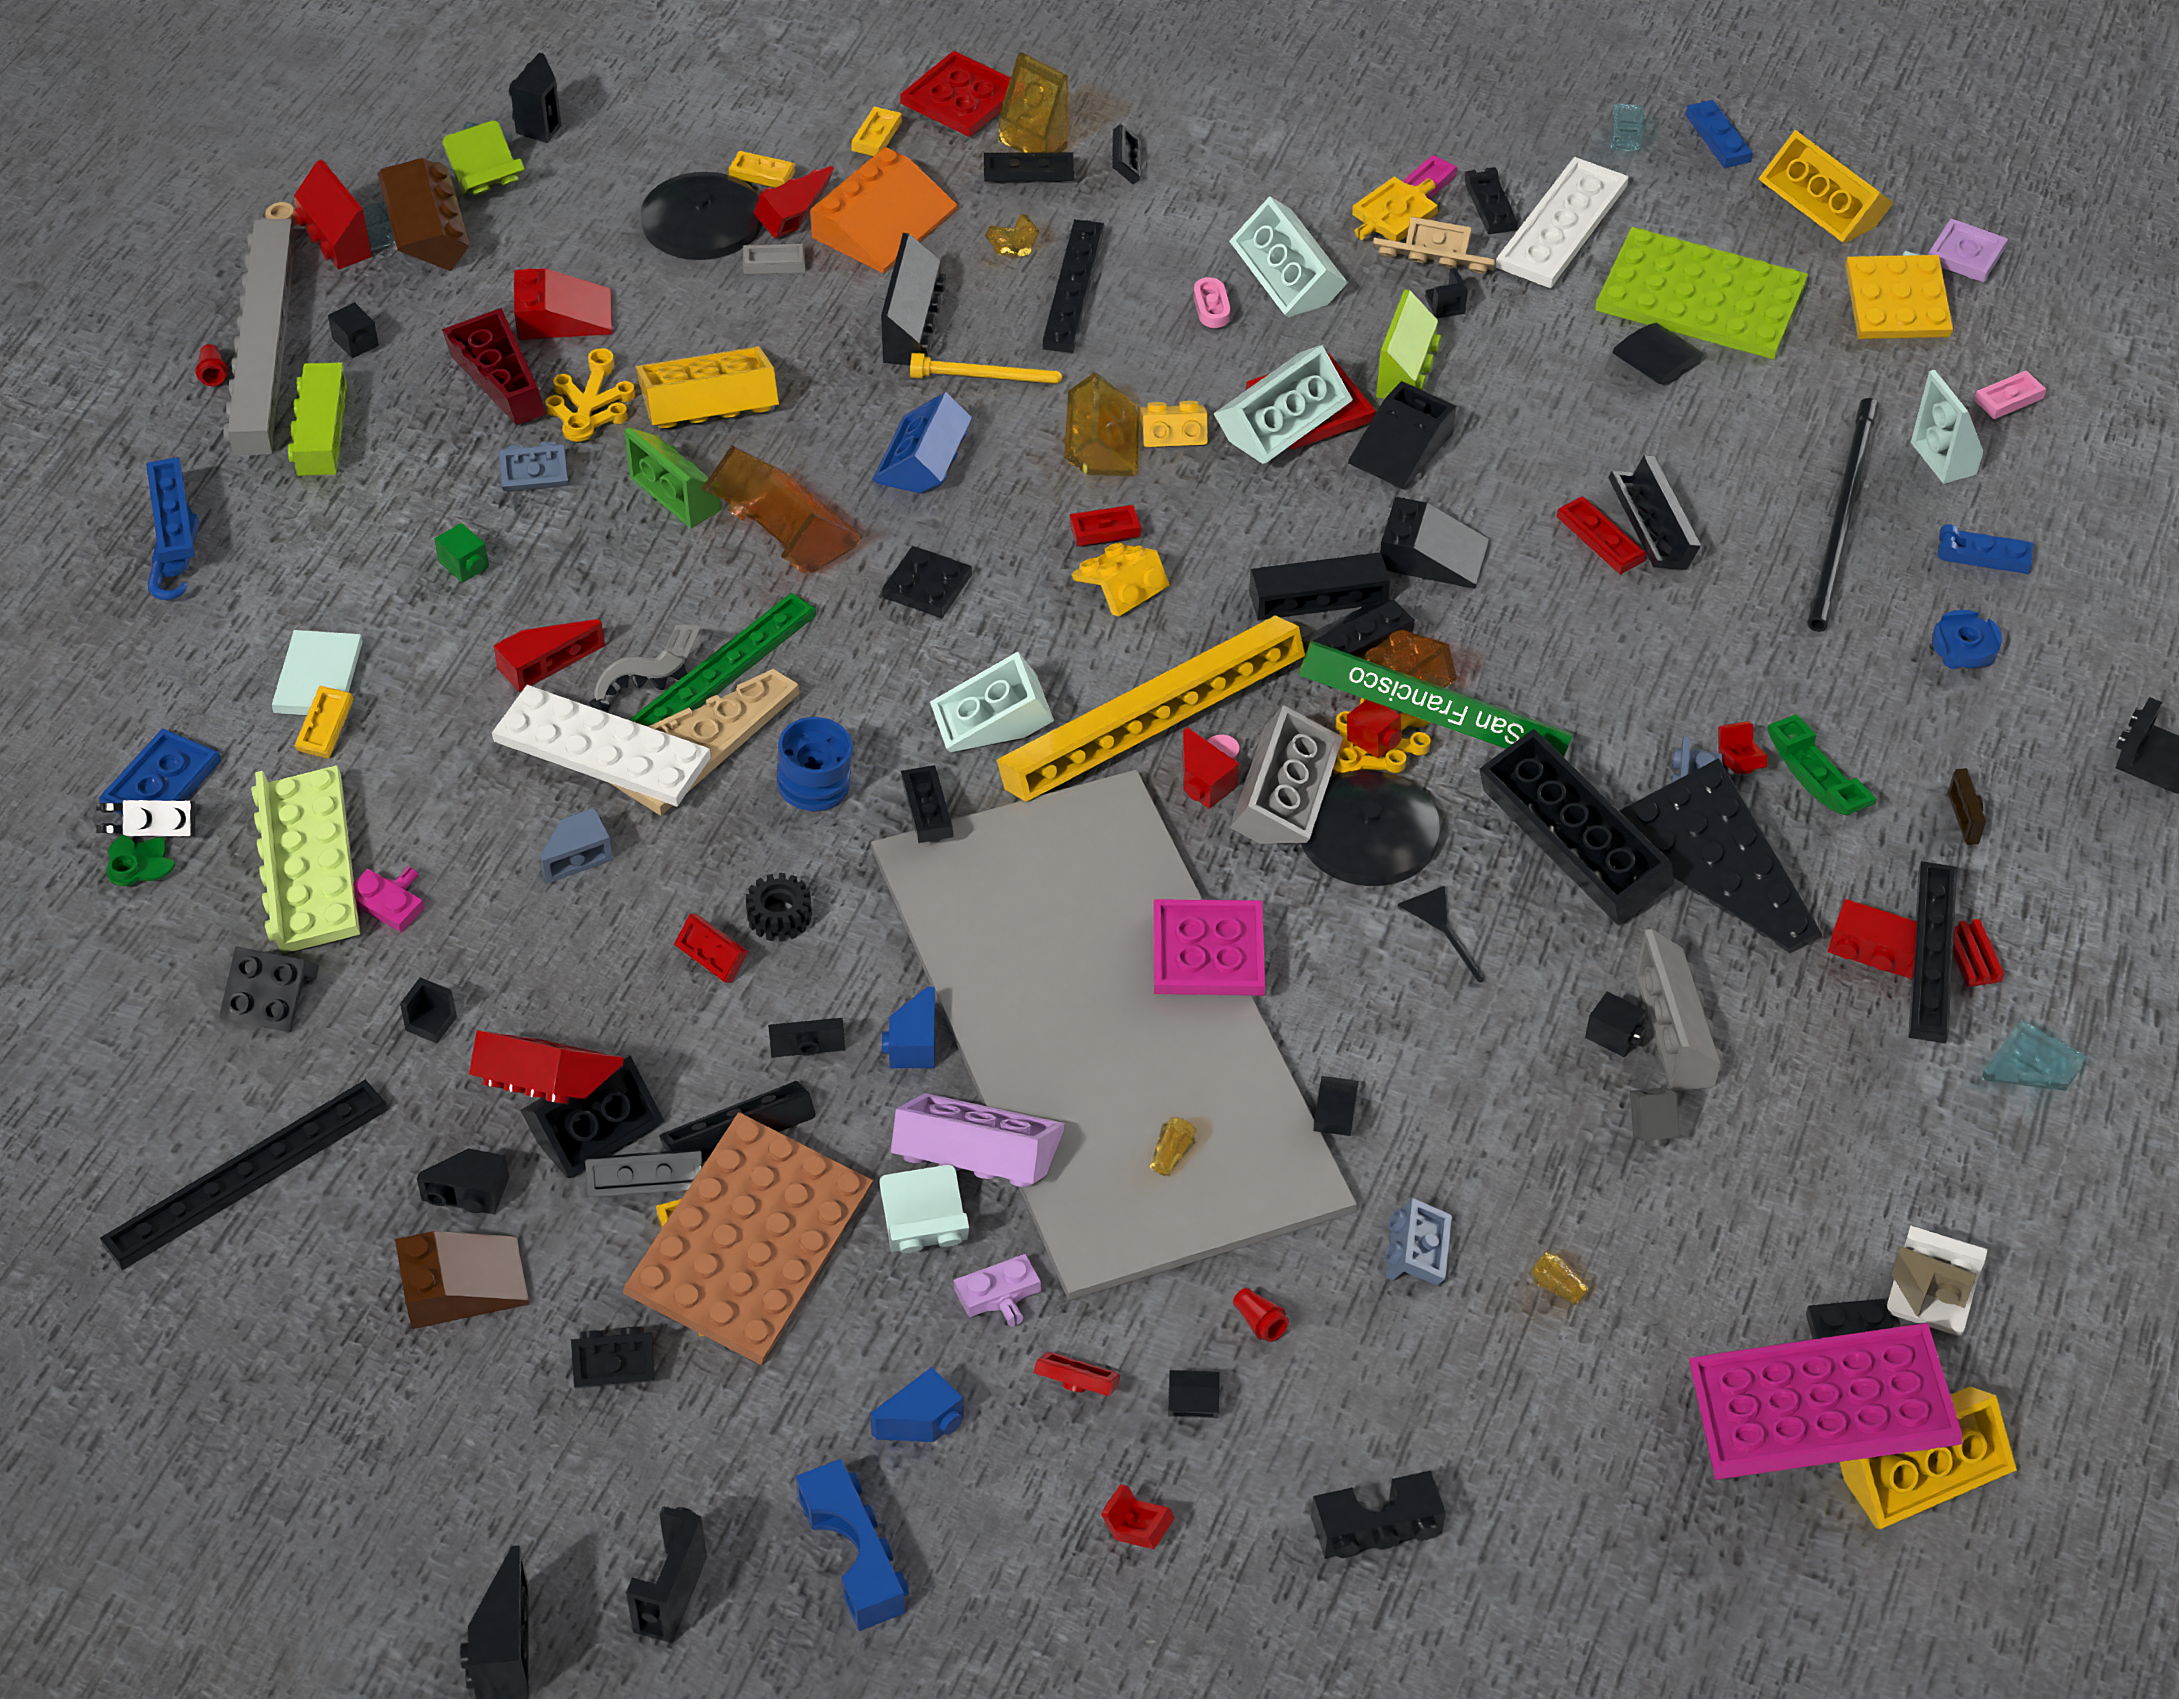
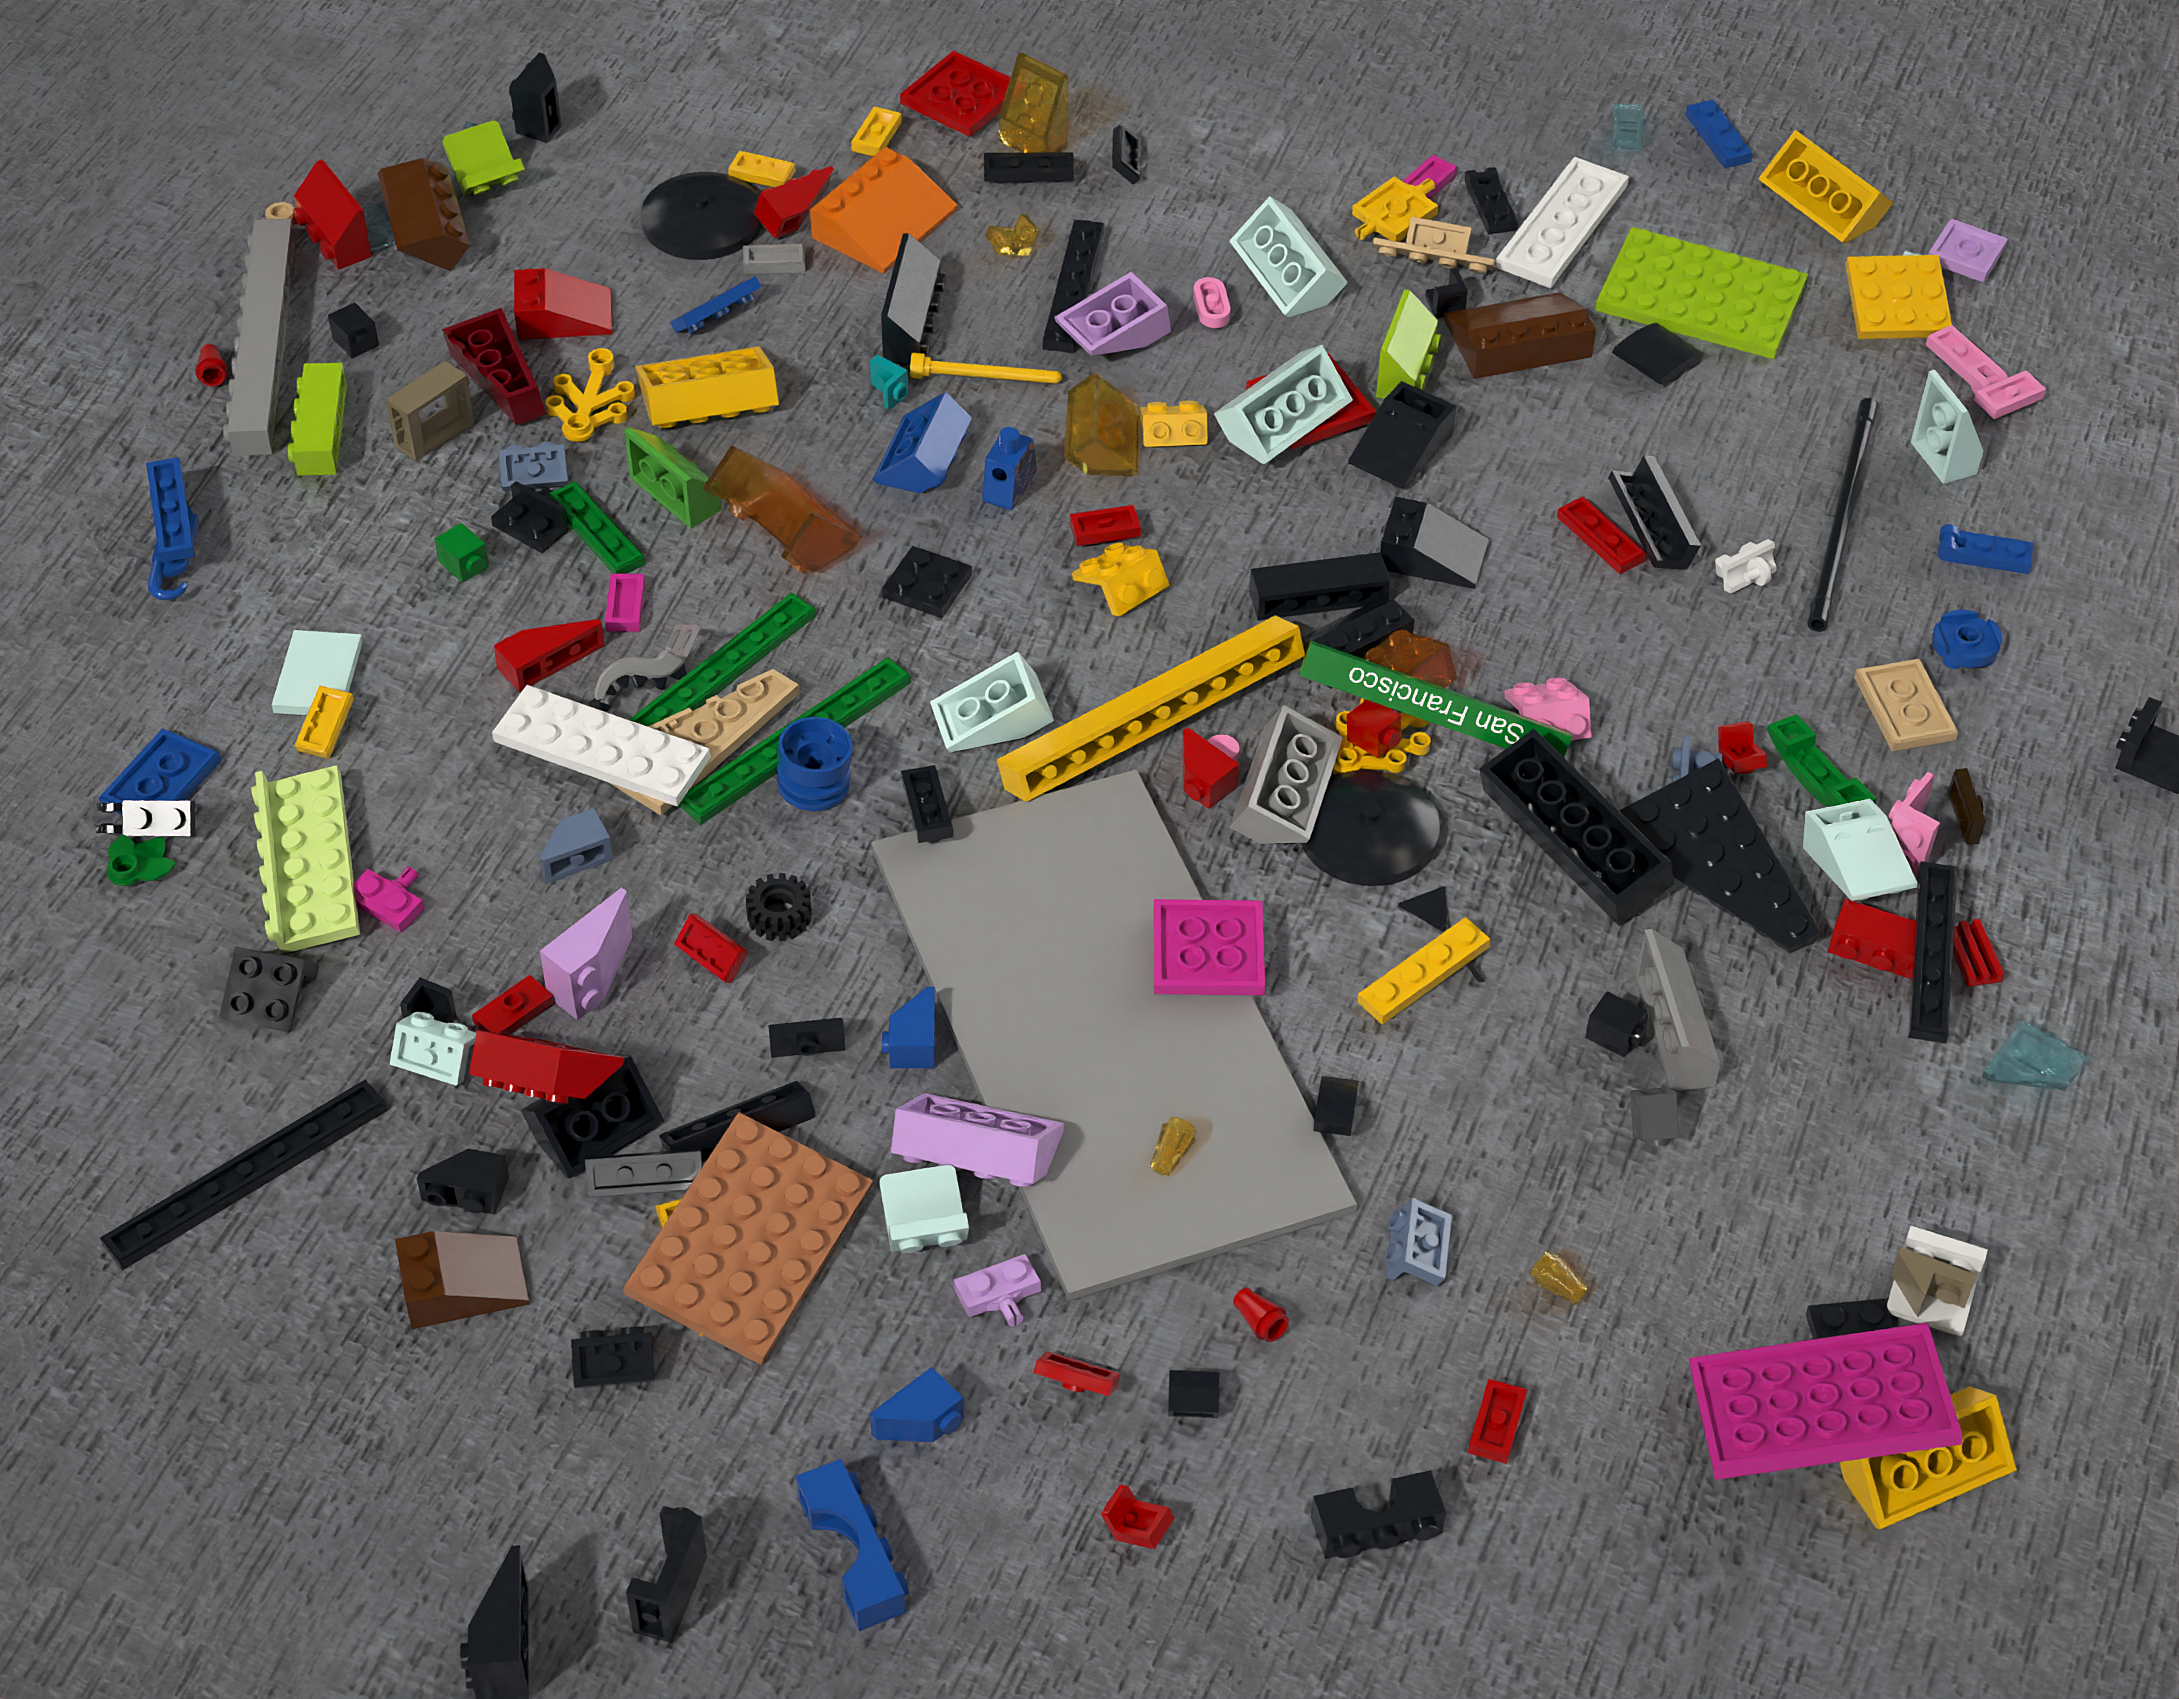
none -> dark tan window [386,360,474,462]
none -> light aqua bracket [390,1012,476,1086]
none -> red plate [472,975,554,1035]
none -> black bracket [491,481,568,553]
none -> lavender slope [540,887,633,1020]
none -> green tile [547,481,645,574]
none -> dark pink tile [605,574,645,632]
none -> blue plate [670,276,762,333]
none -> green tile [678,657,911,825]
none -> teal bracket [869,354,909,410]
none -> blue torso [982,427,1037,510]
none -> lavender slope [1055,272,1171,356]
none -> yellow plate [1358,917,1490,1025]
none -> reddish brown slope [1443,292,1596,379]
none -> red plate [1468,1379,1527,1464]
none -> bright pink bracket [1504,678,1591,741]
none -> white hips [1715,539,1777,594]
none -> light aqua slope [1803,799,1918,901]
none -> tan tile [1854,658,1958,751]
none -> bright pink bracket [1889,772,1940,877]
none -> bright pink plate [1926,325,2008,395]

